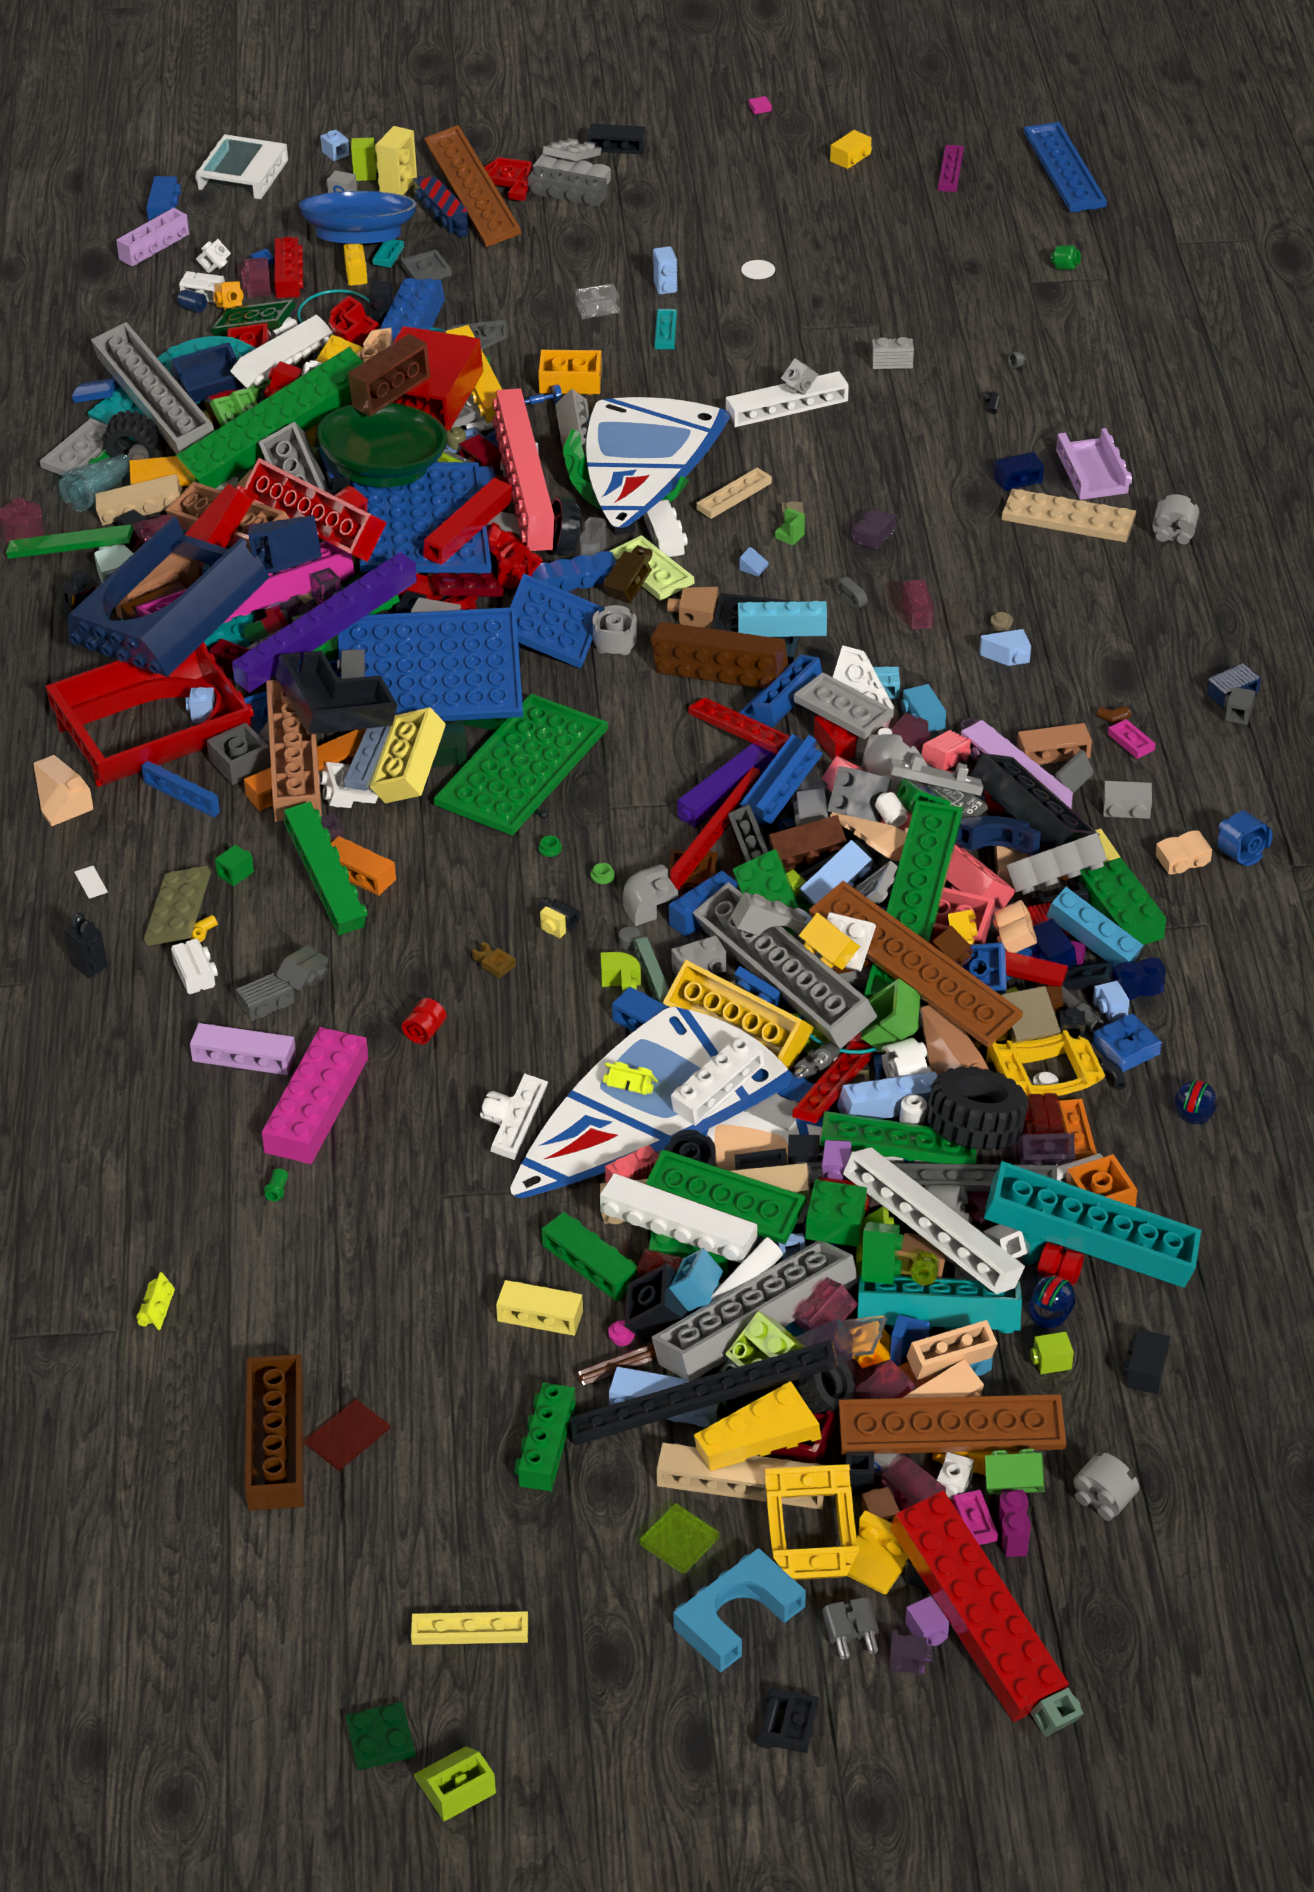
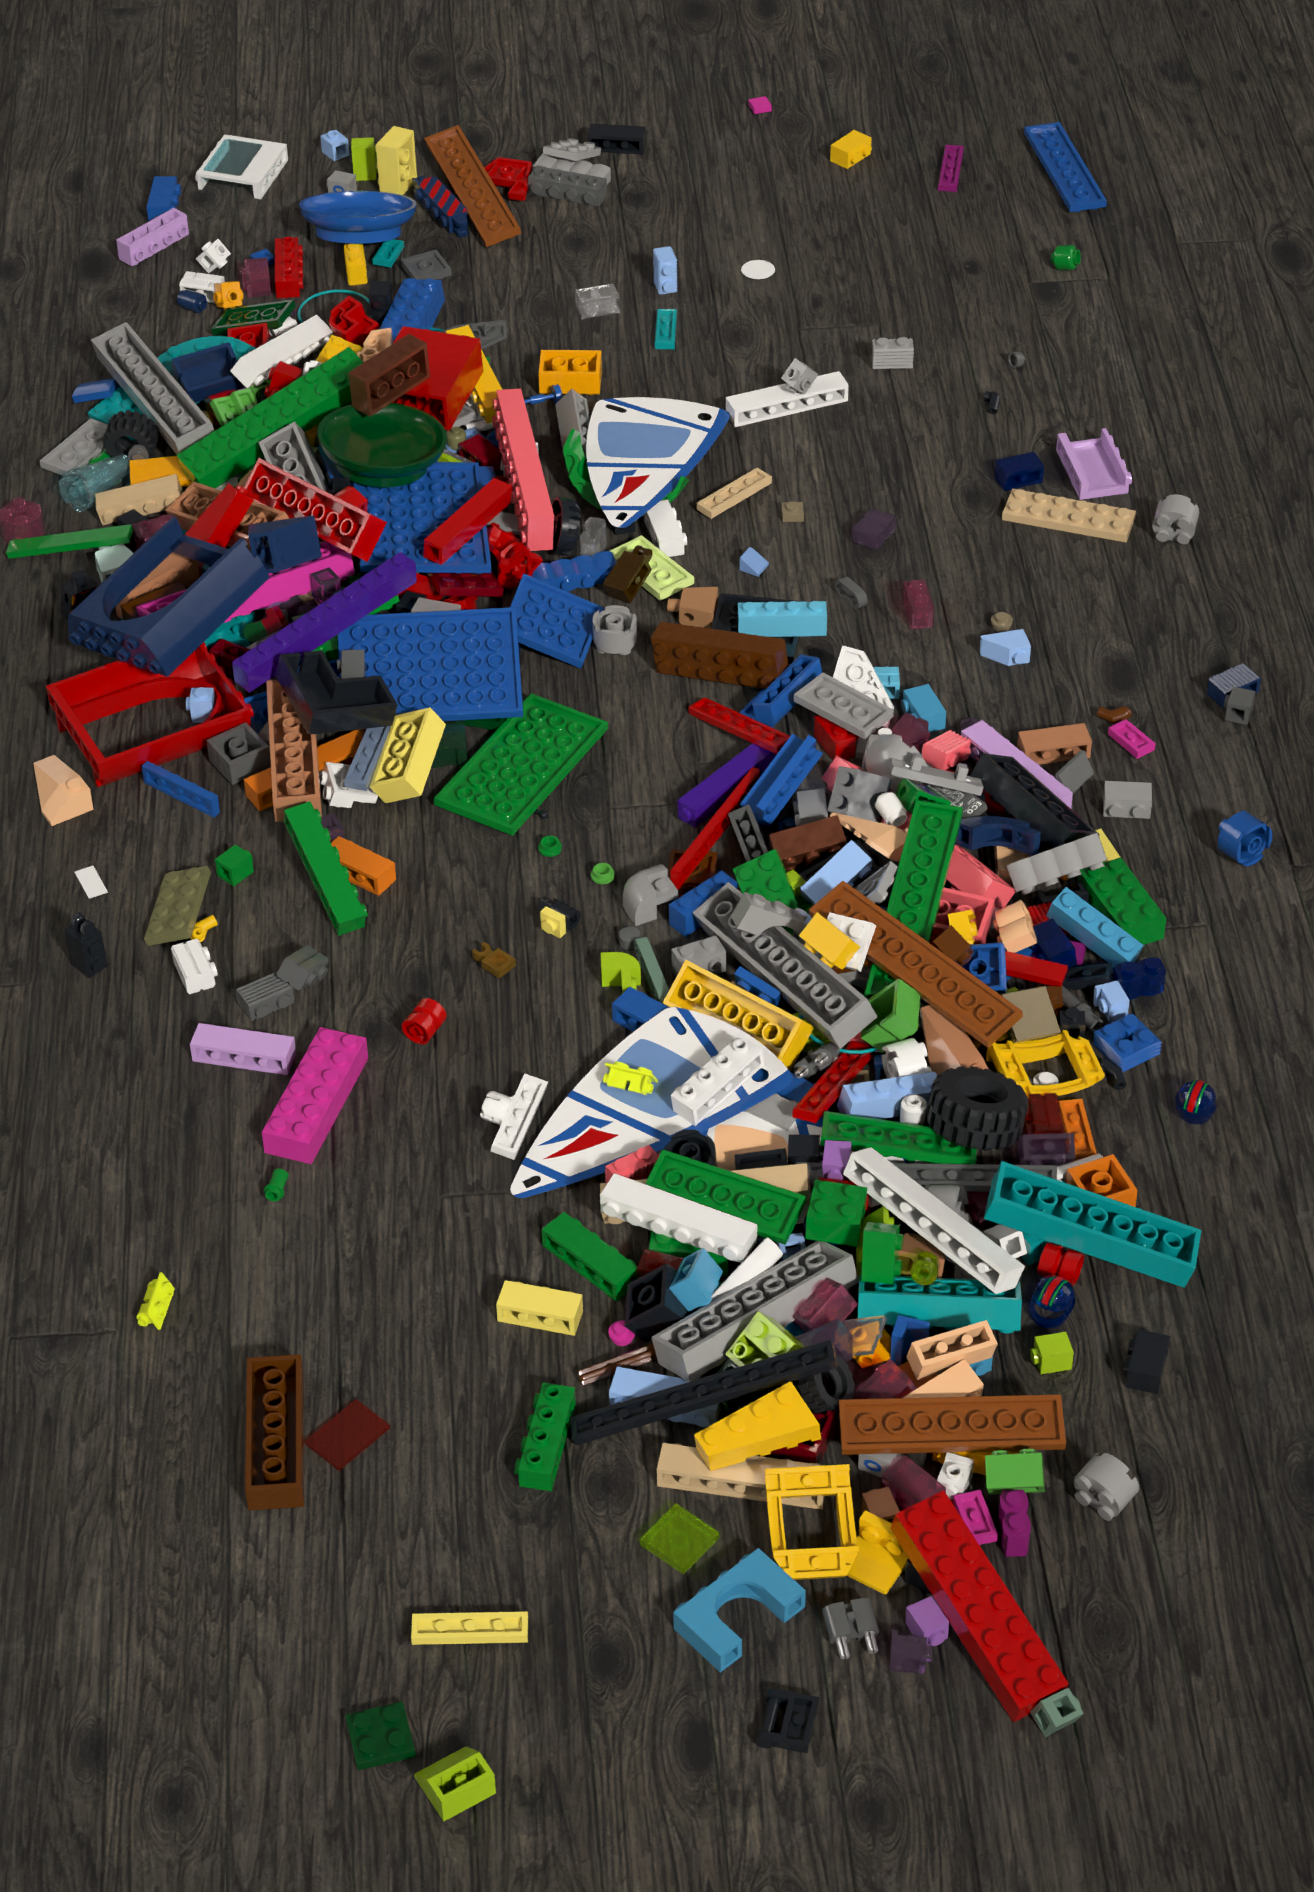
bright green panel [775,508,805,545] -> none
black brick [846,1451,874,1494] -> none
light nougat brick [1156,831,1212,874] -> none

